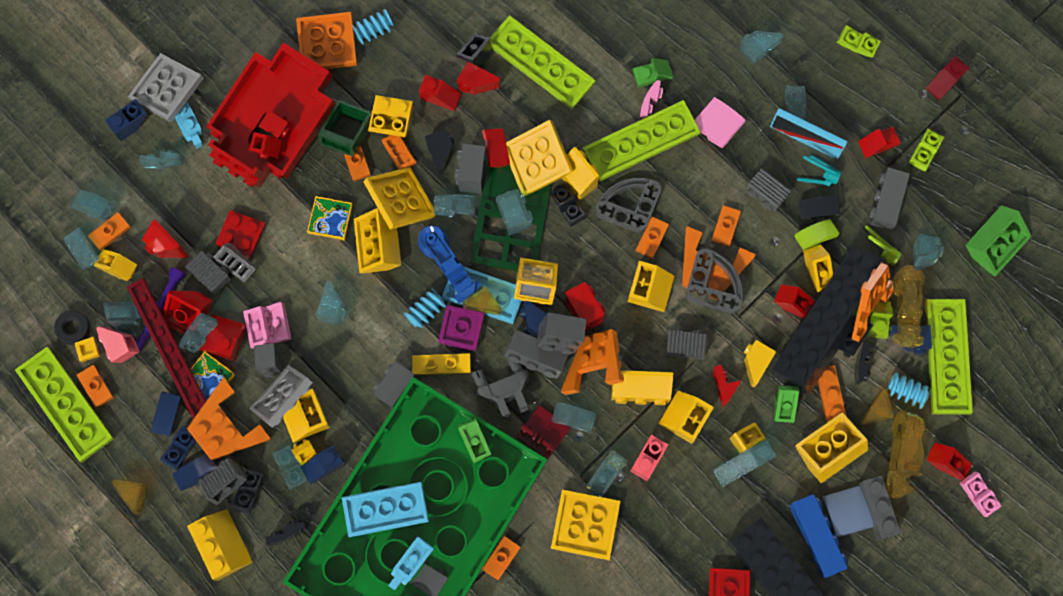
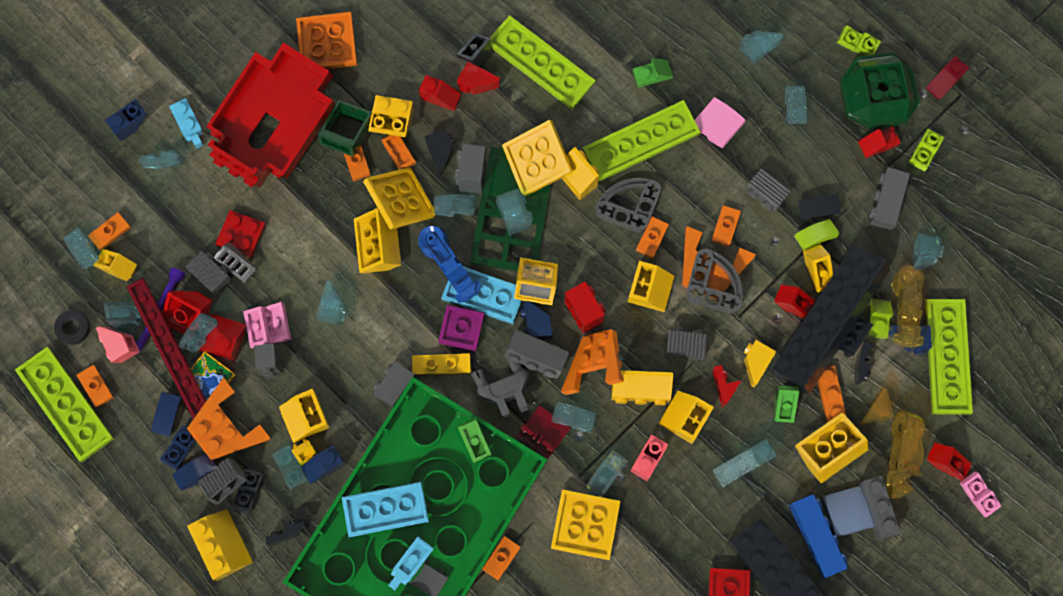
clear light blue slope [70,190,113,220] -> none
yellow plate [74,337,100,362] -> none
clear yellow slope [112,479,147,515] -> none
light grey plate [128,53,204,122] -> none
red slope [142,219,188,258] -> none
red brick [249,132,283,160] -> none
light grey plate [250,365,313,428] -> none
red brick [259,110,290,139] -> none
tile [307,196,353,241] -> none
medium azure piece [352,9,393,45] -> none
medium azure piece [403,288,446,329] -> none
clear yellow slope [463,286,502,316] -> none
red slope [482,128,510,168] -> none
dark grey brick [537,312,586,354] -> none
black slope [550,184,587,227] -> none
bright pink slope [639,80,663,120] -> none
yellow slope [729,422,766,455] -> none
tile [770,109,847,159] -> none
teal plant [797,155,842,187] -> none
orange wing [852,263,894,342] -> none
lime plant [865,226,901,266] -> none
medium azure piece [885,372,930,410] -> none
bright green slope [965,205,1031,276] -> none
none -> dark green piece [839,52,920,129]

